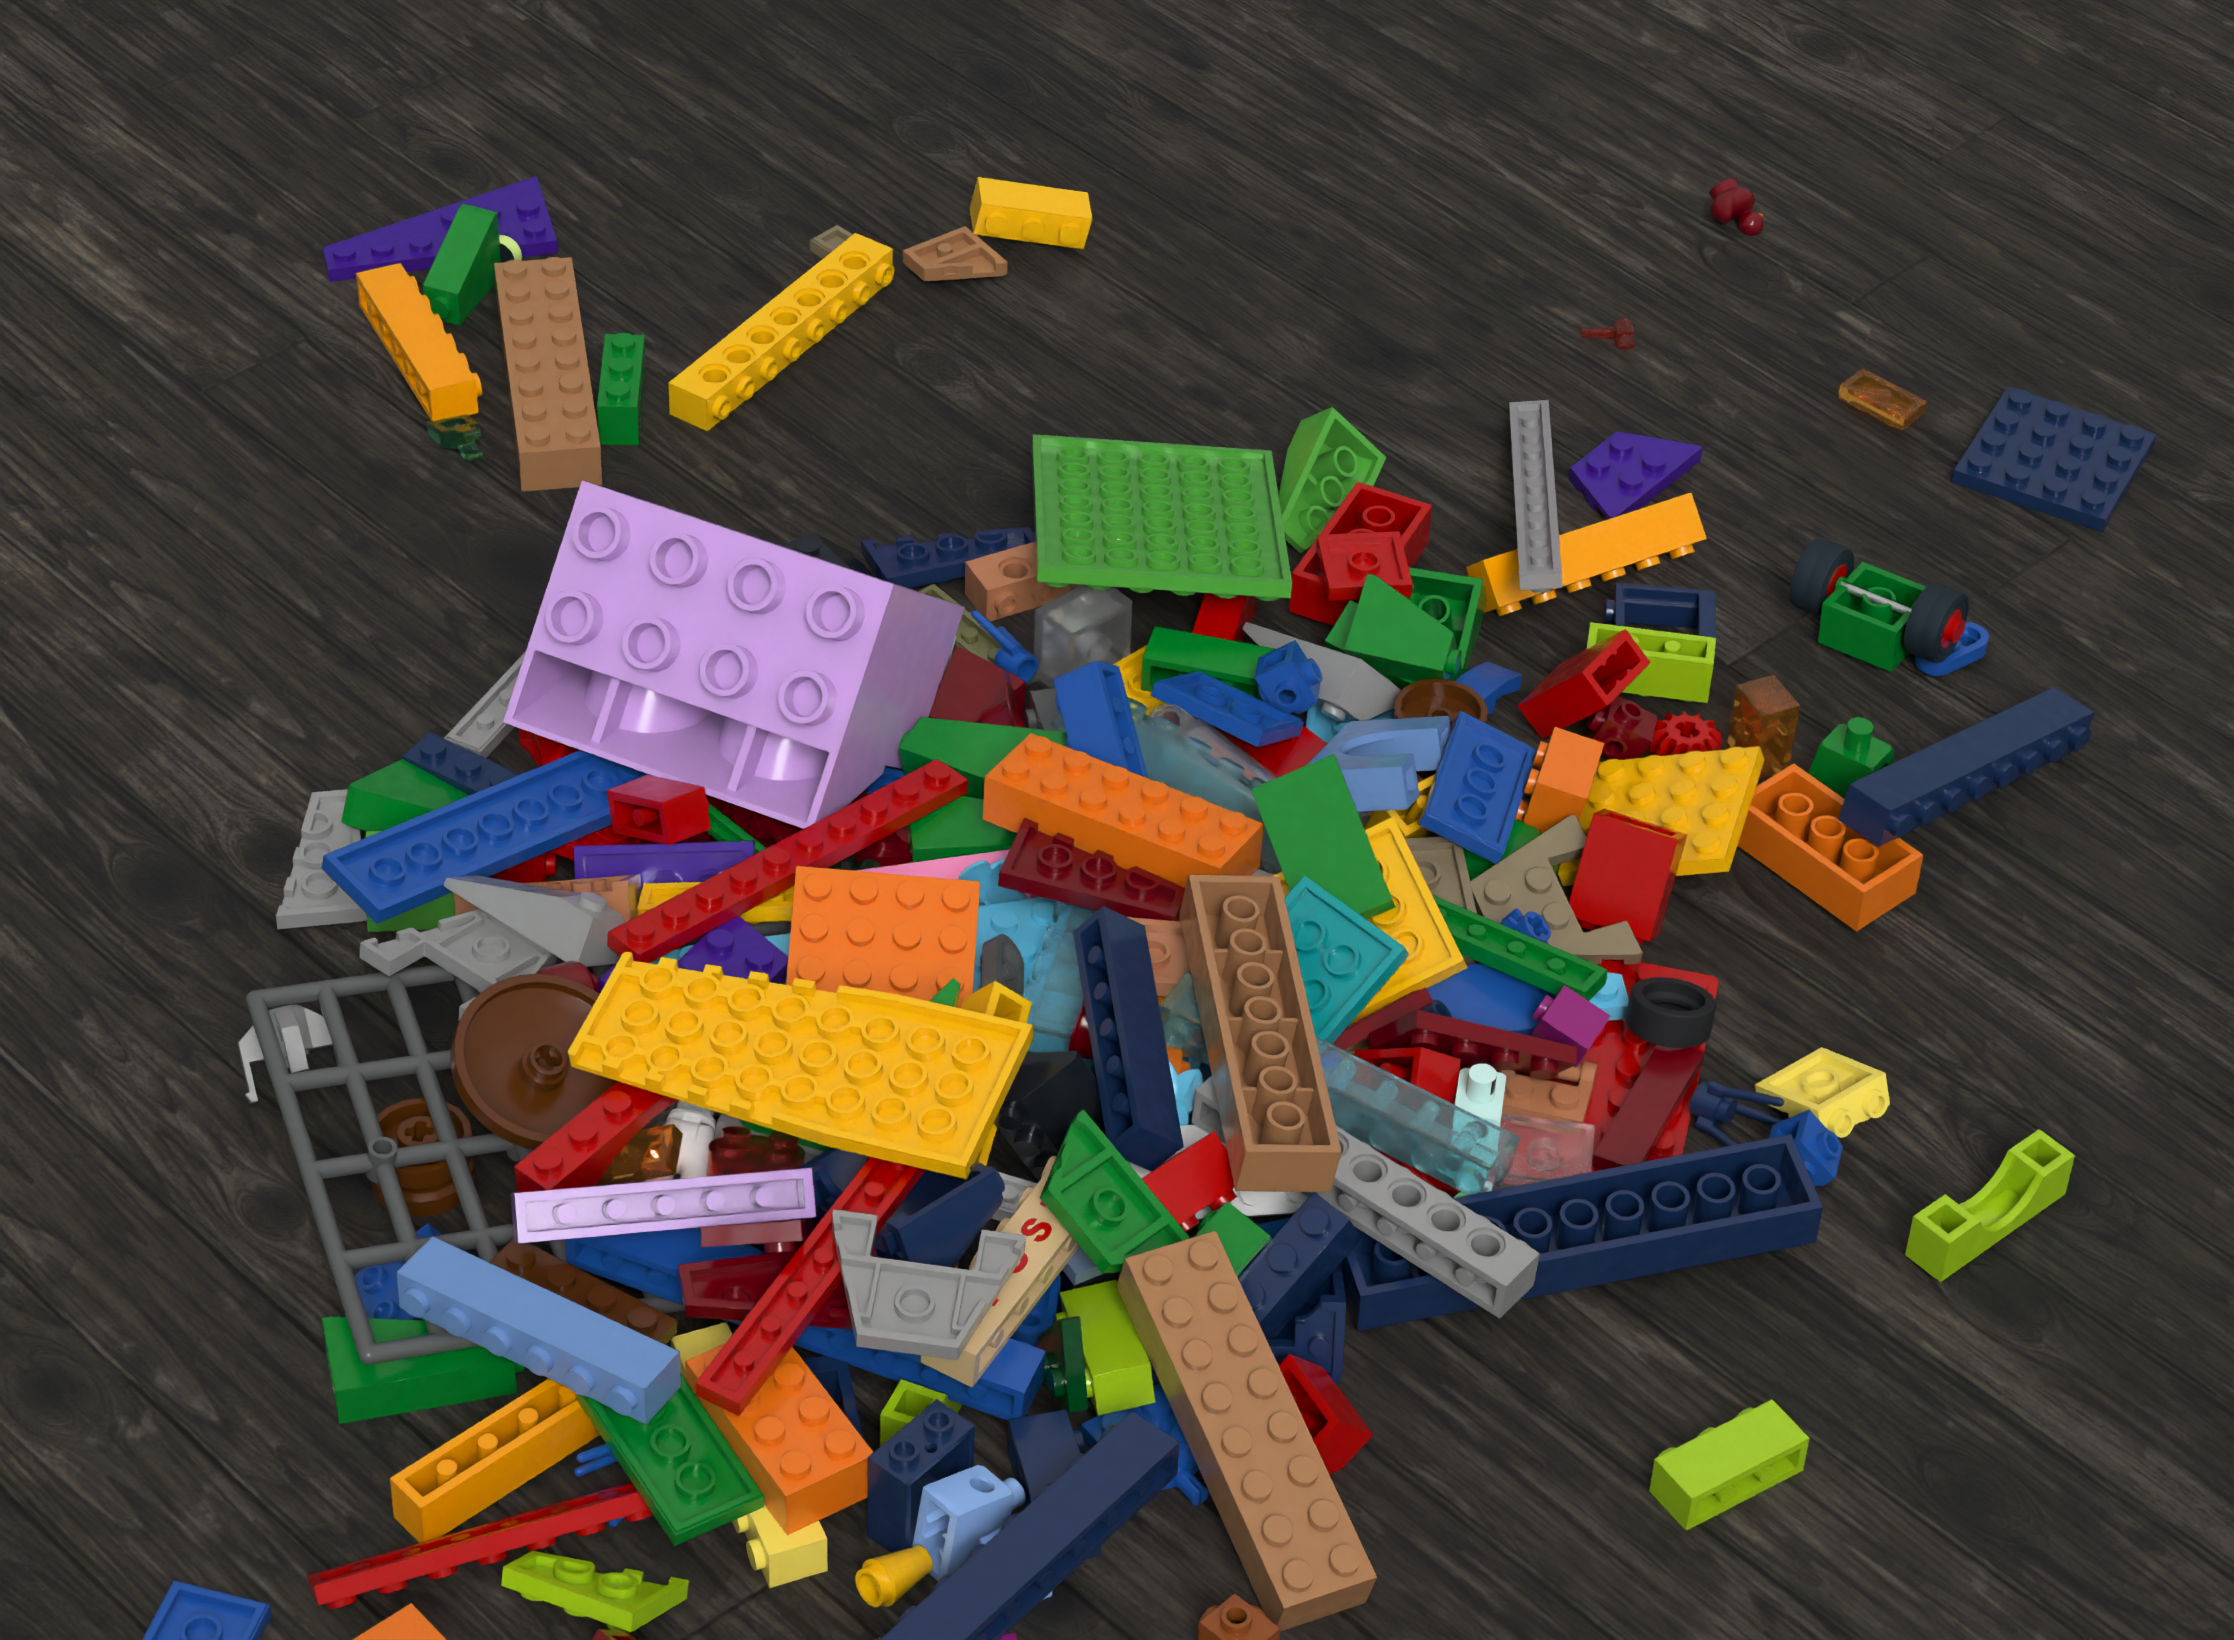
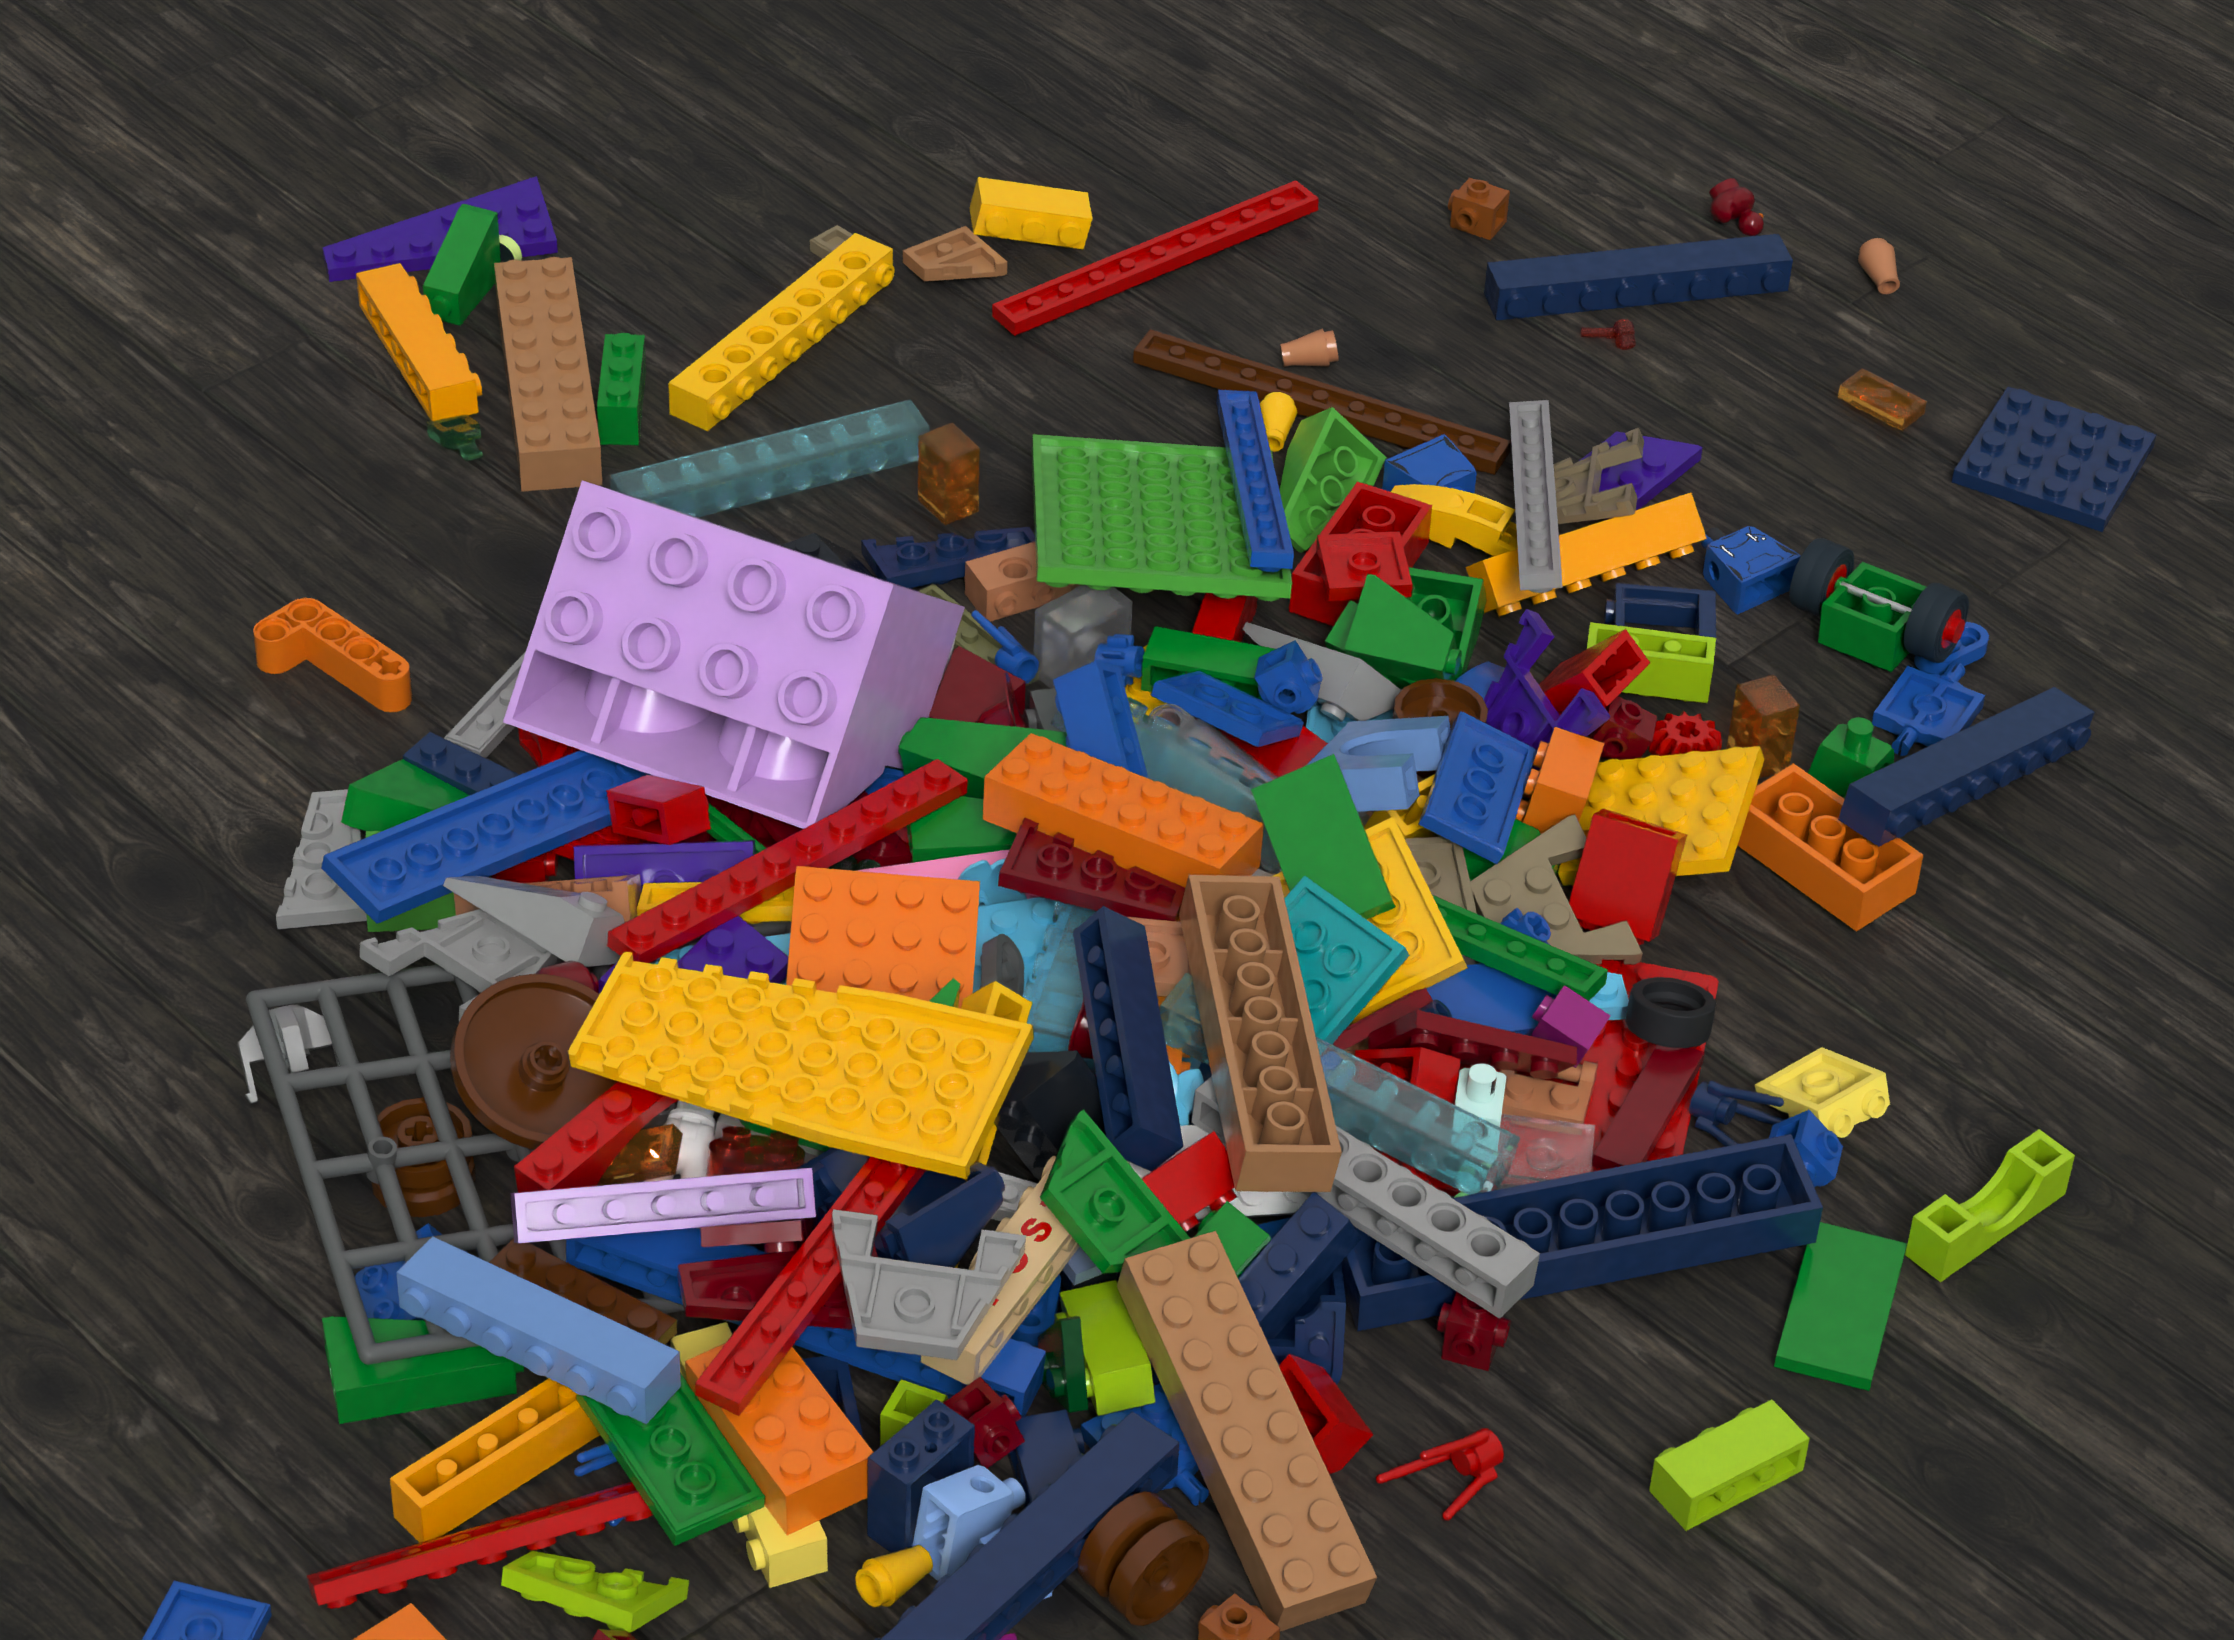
none -> orange beam [253,598,412,712]
none -> clear light blue brick [610,399,930,518]
none -> clear orange brick [918,423,980,525]
none -> dark red brick [943,1377,1025,1468]
none -> red plate [992,180,1319,336]
none -> reddish brown wheel [1078,1491,1209,1626]
none -> blue gear [1095,634,1145,687]
none -> reddish brown plate [1133,329,1511,475]
none -> blue plate [1216,390,1294,572]
none -> yellow cone [1260,392,1297,452]
none -> nougat cone [1280,328,1338,367]
none -> red plant [1375,1428,1504,1521]
none -> blue torso [1382,434,1477,494]
none -> yellow slope [1391,484,1518,556]
none -> dark red brick [1437,1292,1511,1371]
none -> dark orange brick [1448,177,1510,240]
none -> dark blue brick [1484,234,1793,320]
none -> dark purple wing [1484,609,1611,772]
none -> dark tan wing [1554,428,1644,524]
none -> blue torso [1701,526,1801,615]
none -> green tile [1774,1222,1907,1391]
none -> nougat cone [1858,238,1900,294]
none -> blue plate [1872,662,1985,756]

